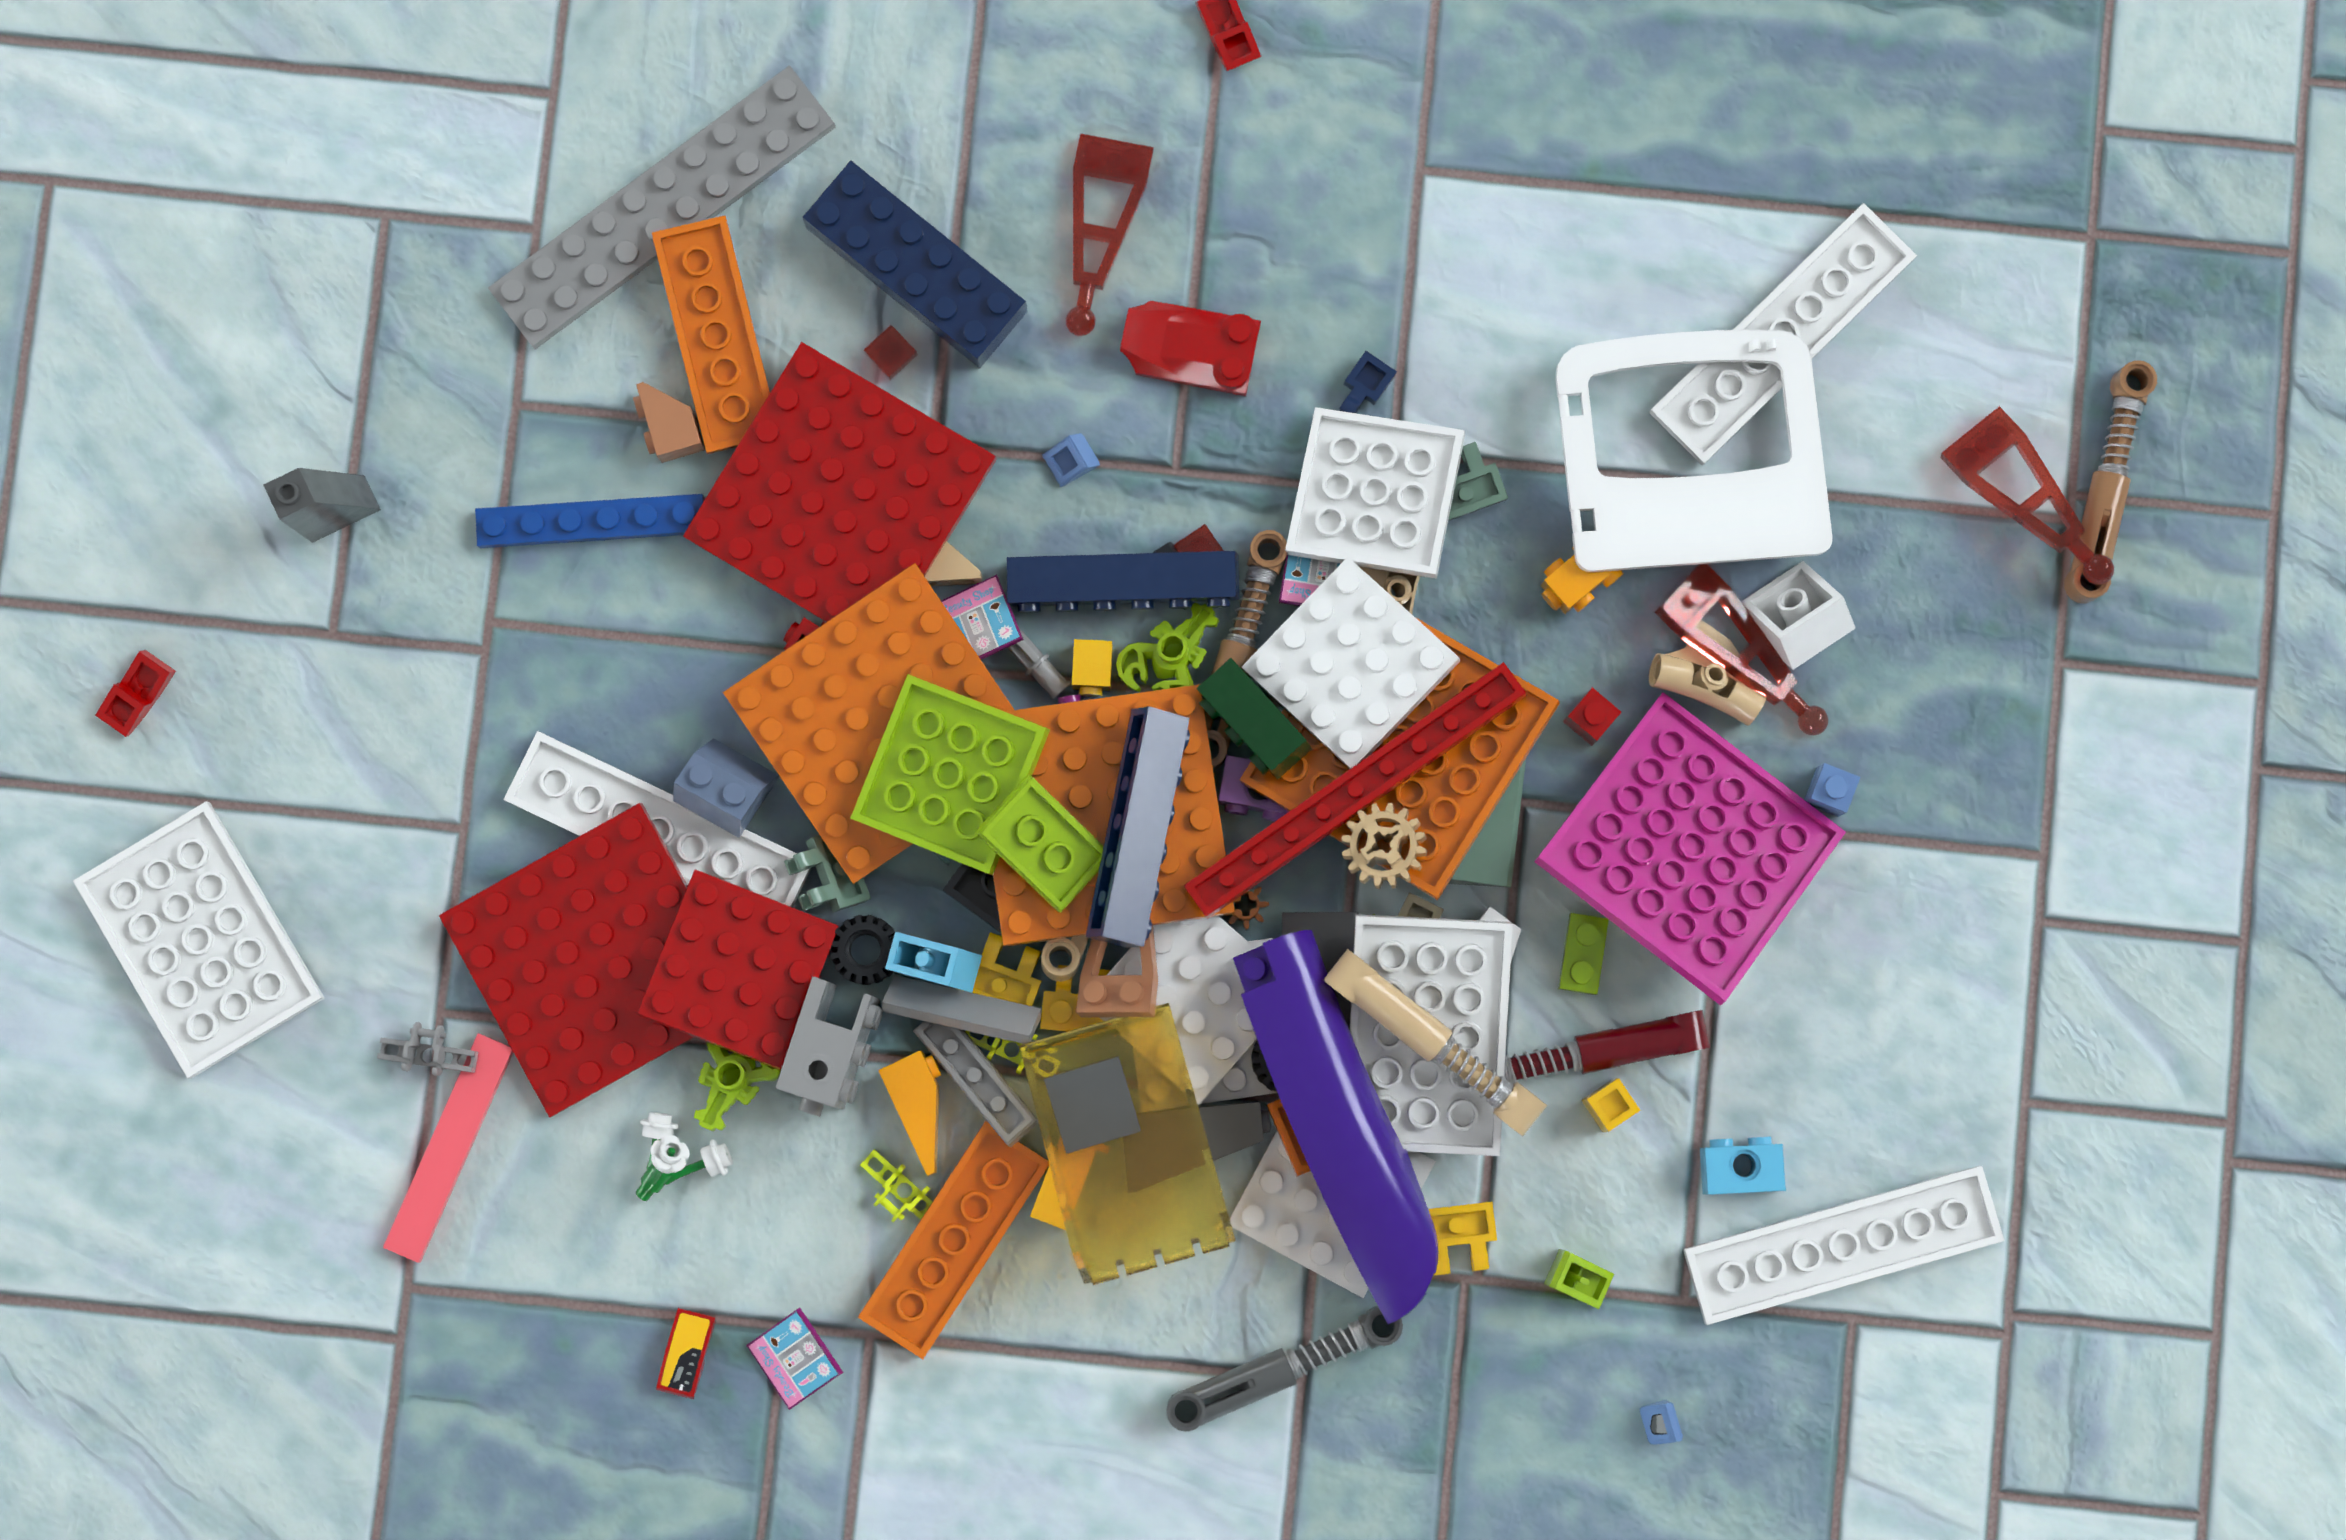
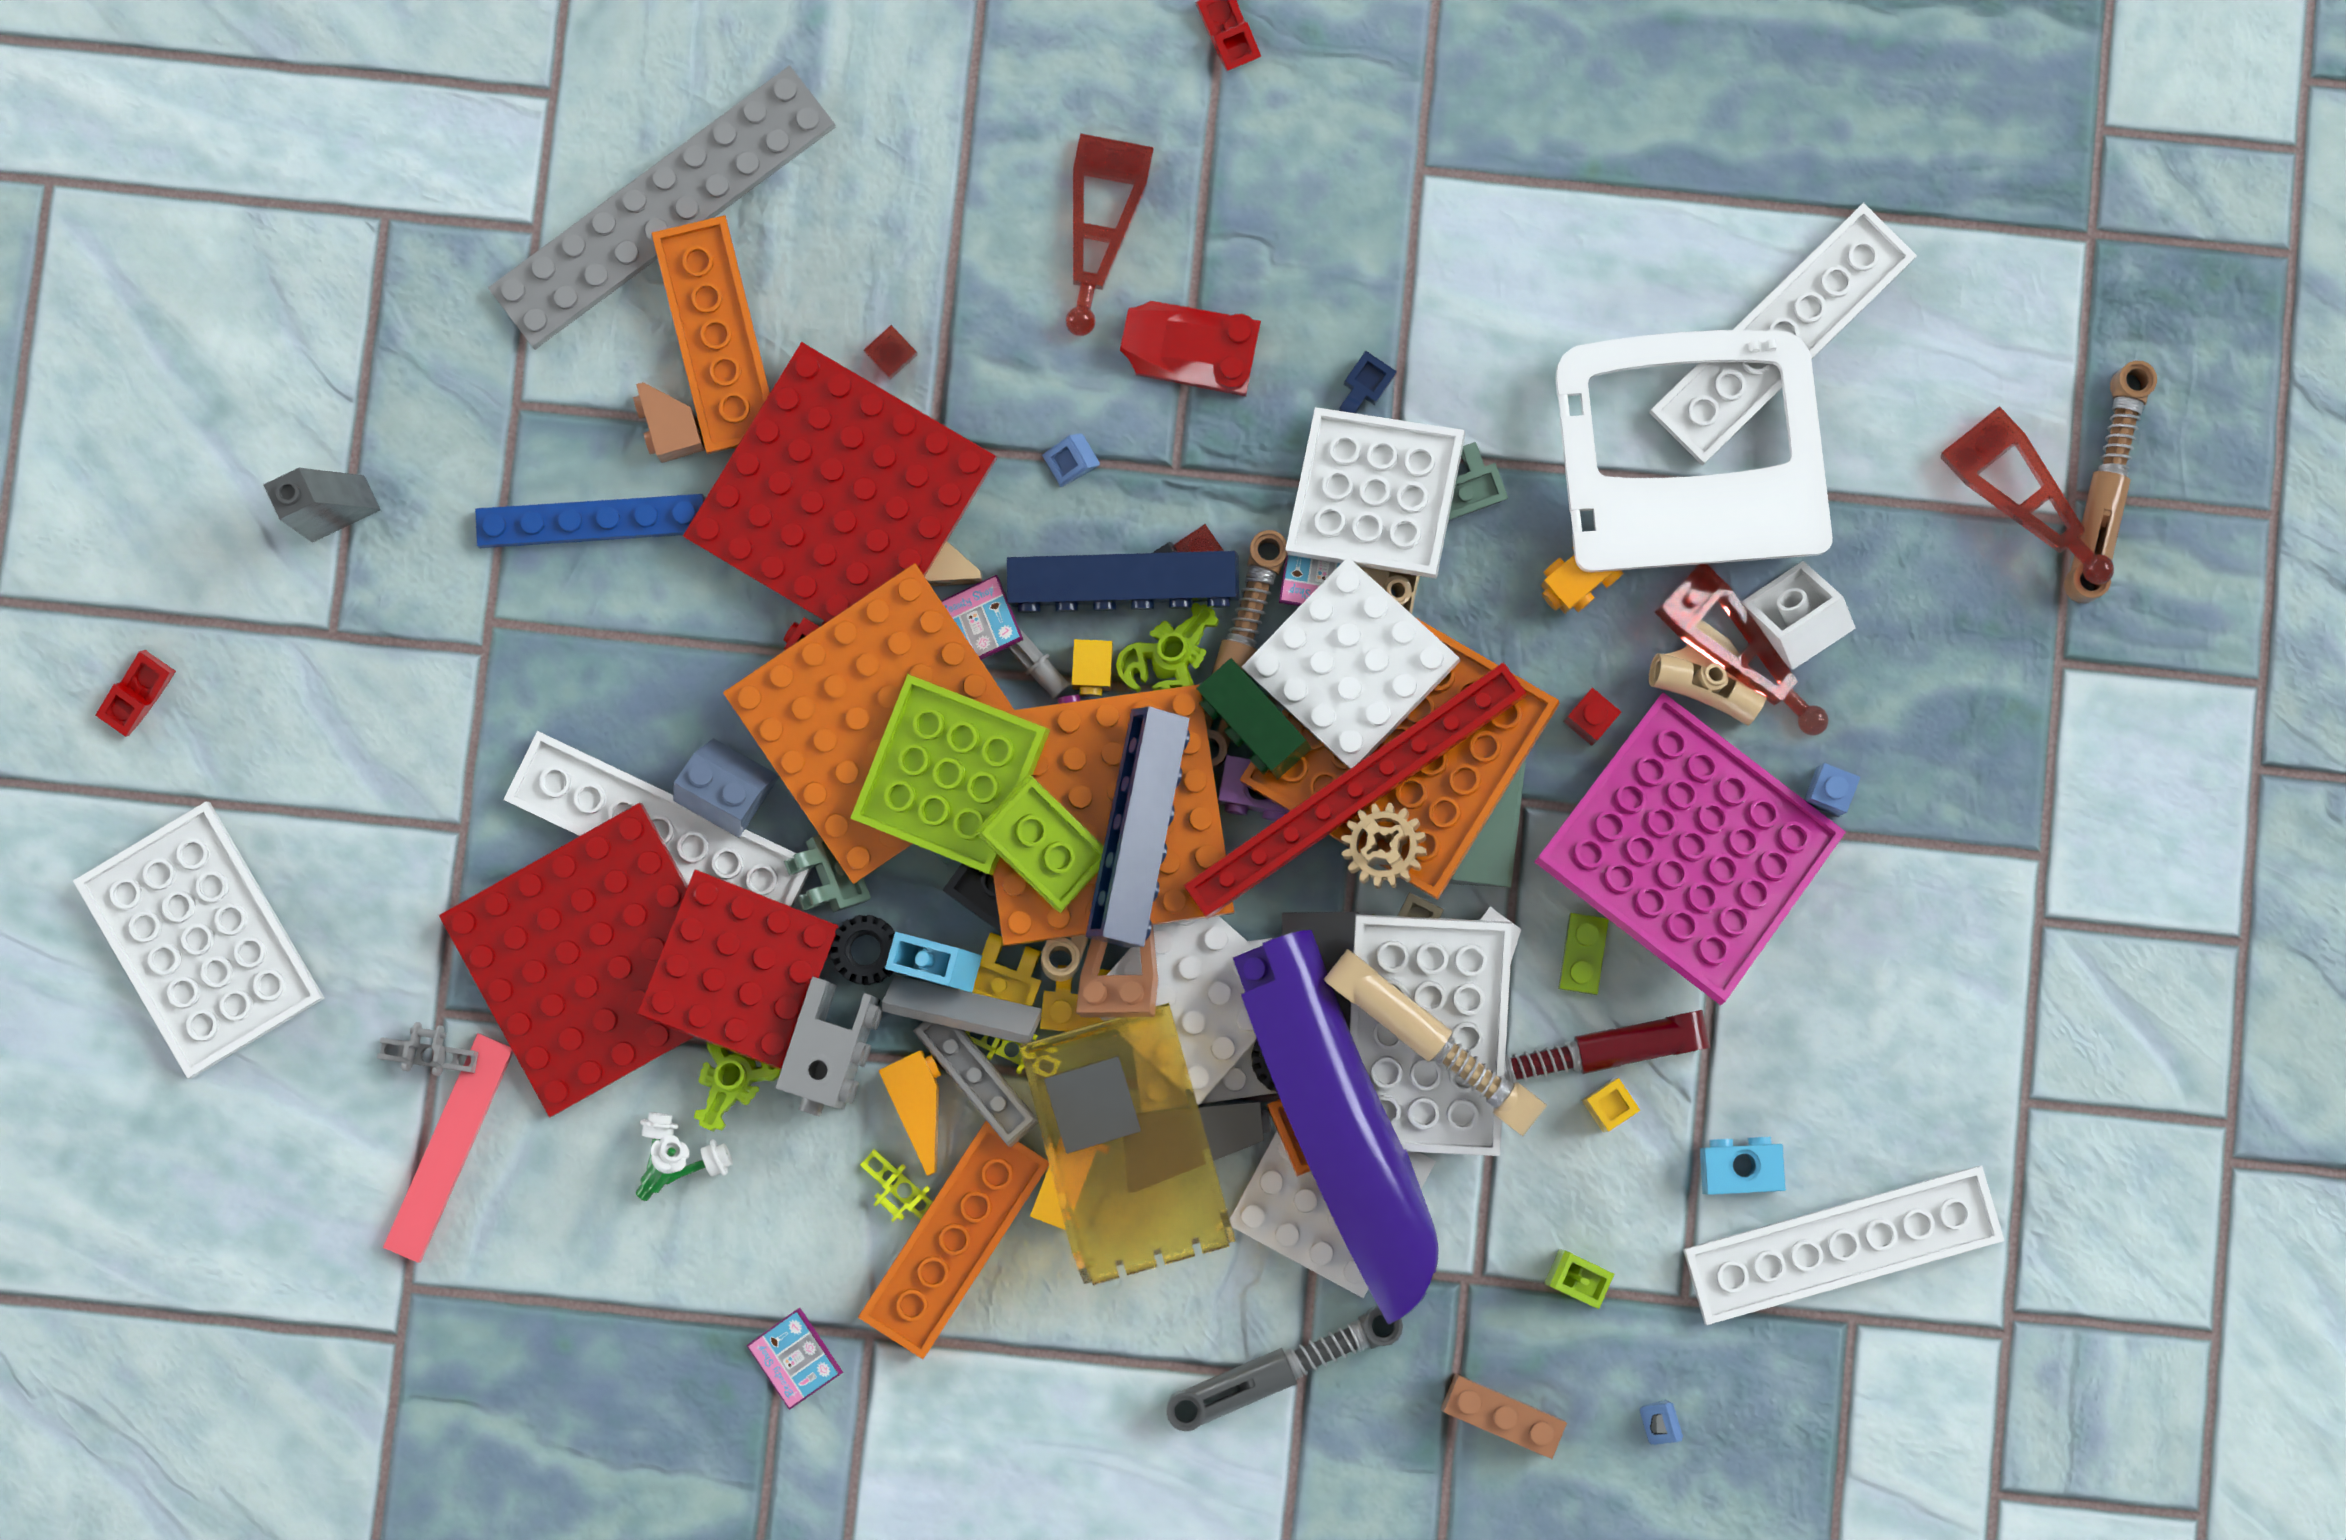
slope [656,1308,716,1400] -> none
dark blue brick [802,160,1028,368] -> none
dark orange gear [1228,887,1269,930] -> none
yellow plate [1428,1202,1497,1276] -> none
none -> nougat brick [1440,1373,1567,1459]

